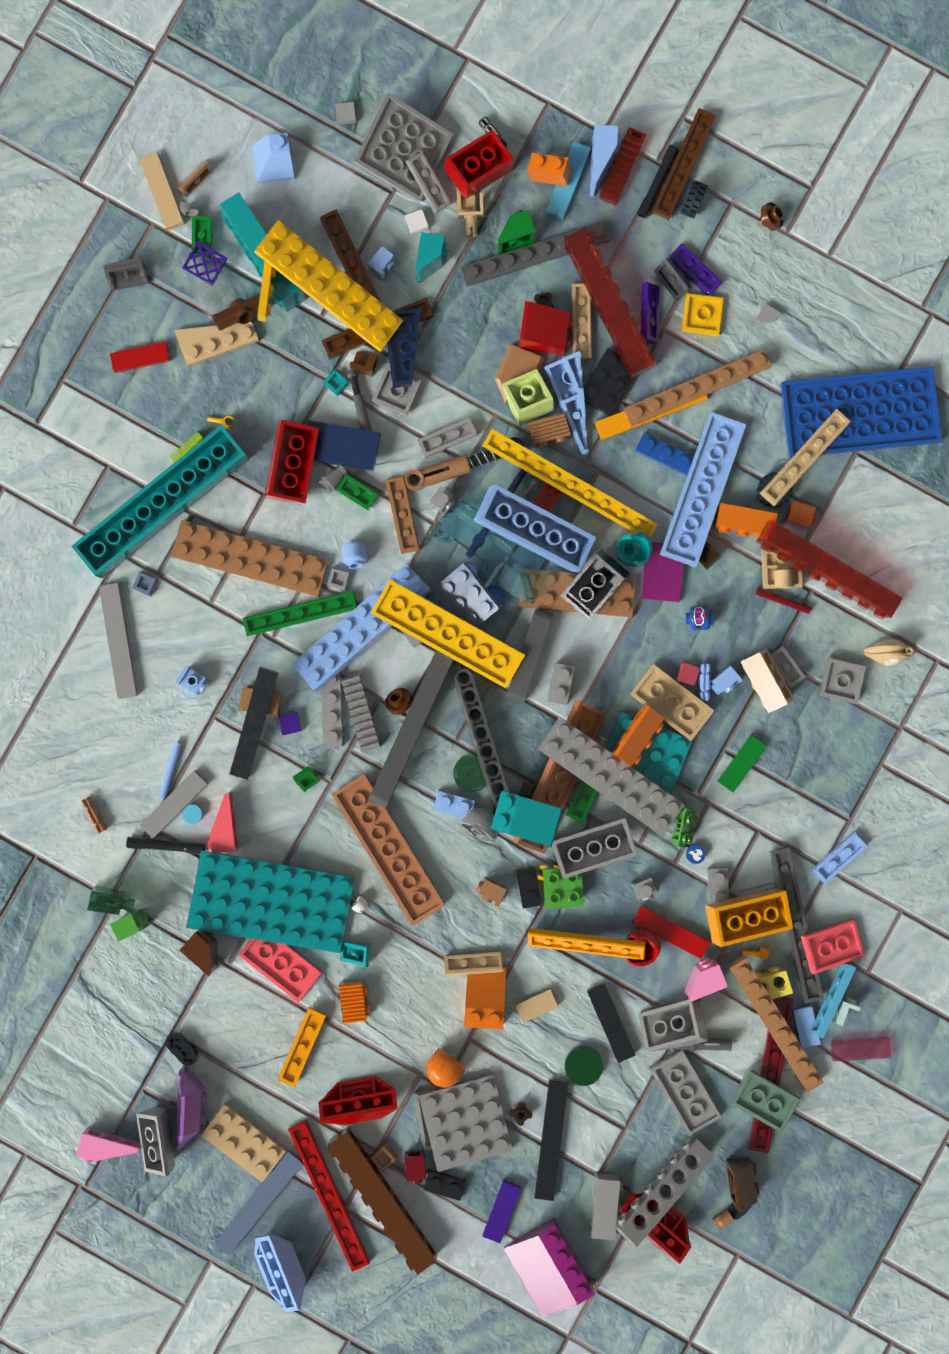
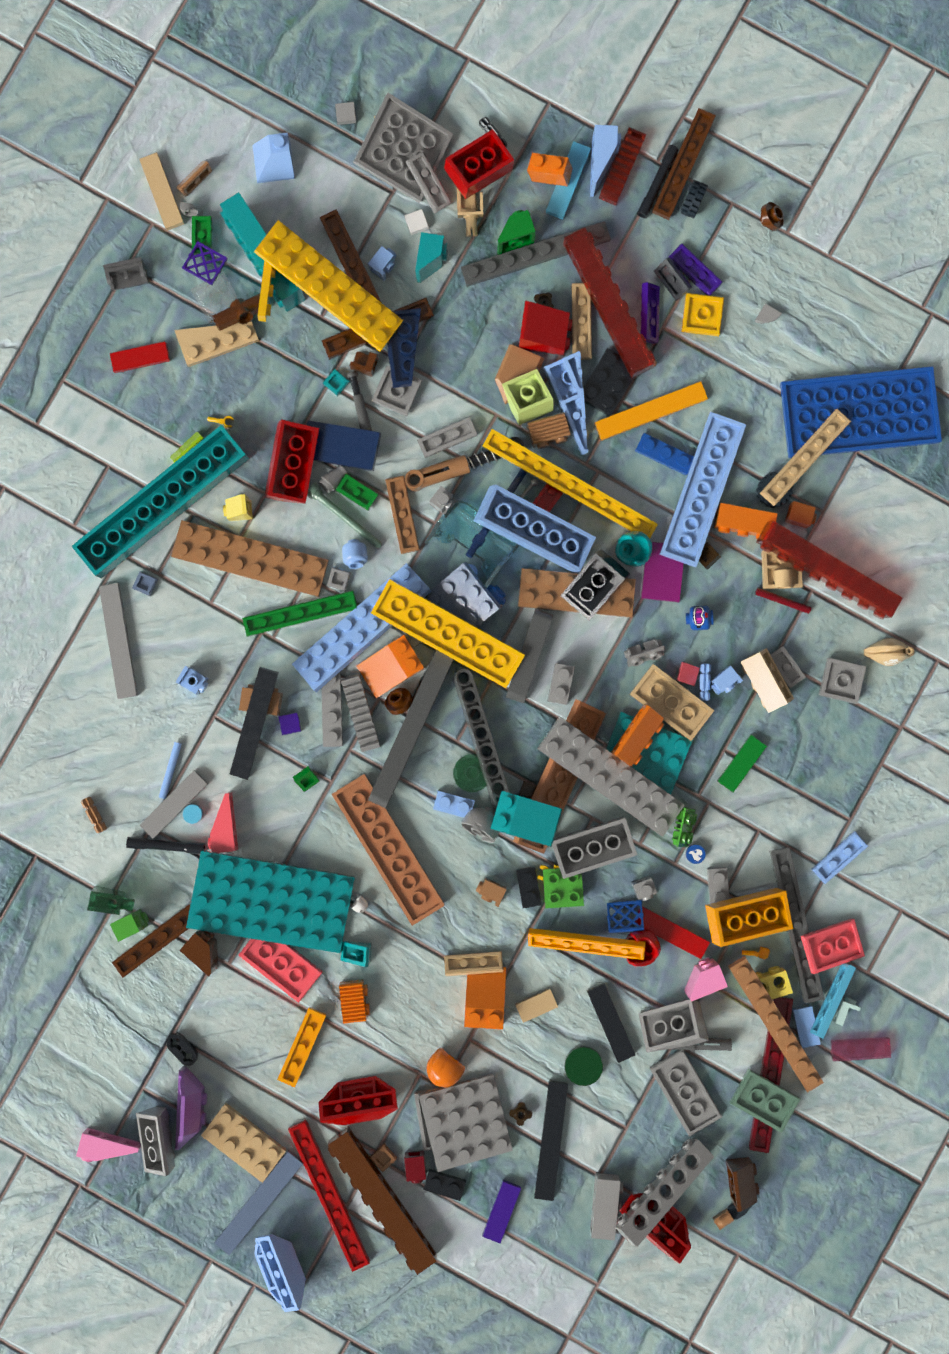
clear light blue slope [496,563,535,604] -> none
slope [504,1218,595,1316] -> none
green plate [566,780,597,823] -> none
medium nougat plate [623,349,772,427] -> none
none -> reddish brown tile [112,903,191,978]
none -> light yellow slope [223,494,253,521]
none -> sand green piece [307,483,382,548]
none -> slope [356,635,425,698]
none -> blue window [607,900,644,933]
none -> light grey hinge [624,639,664,667]

